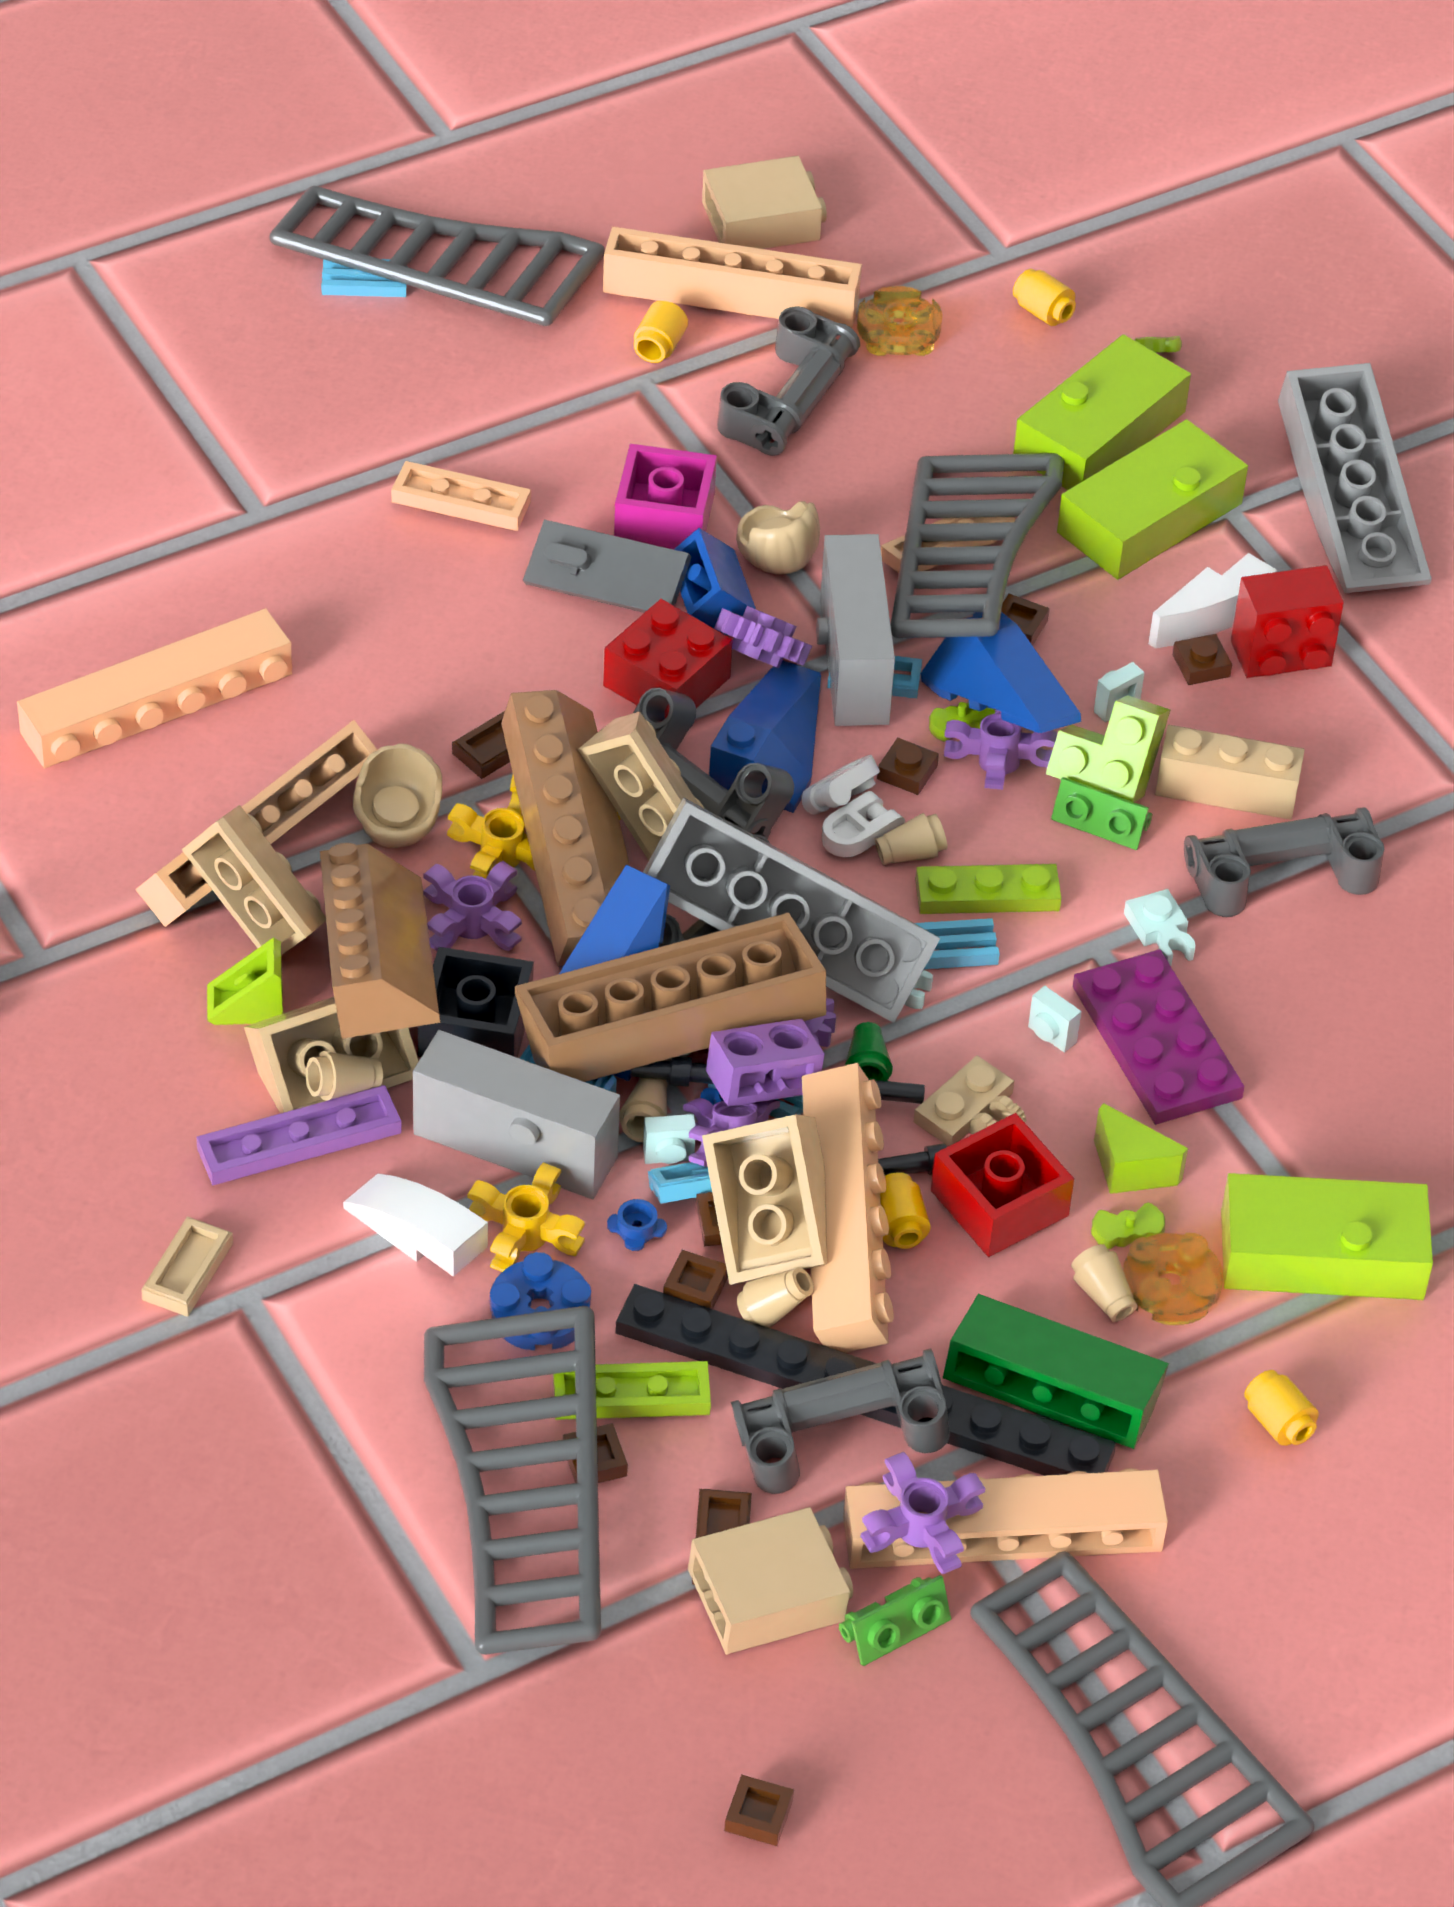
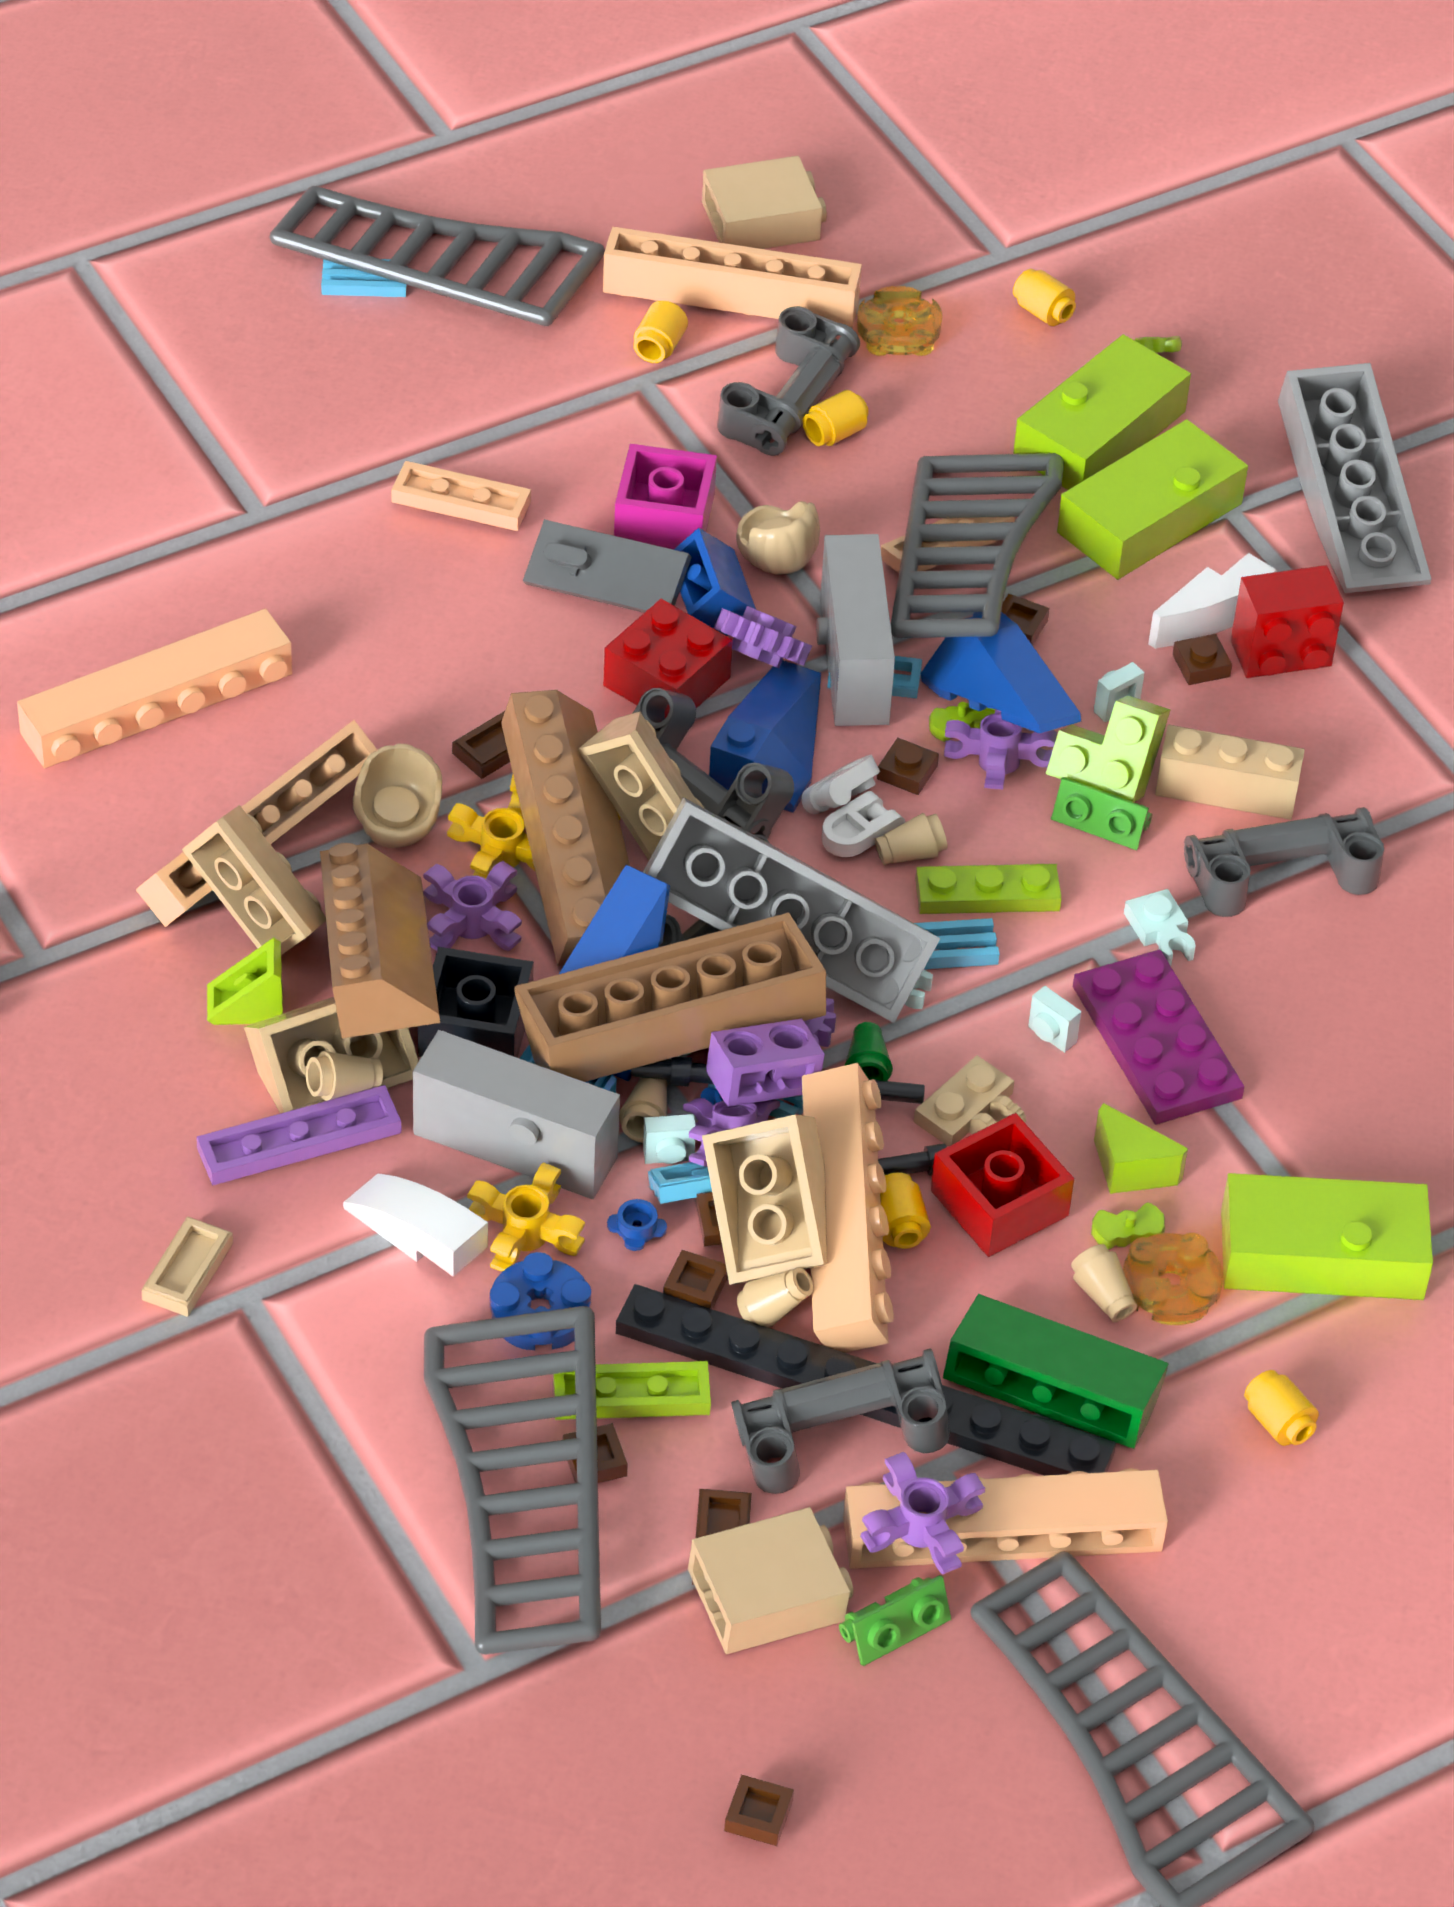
none -> yellow brick [803,390,869,446]

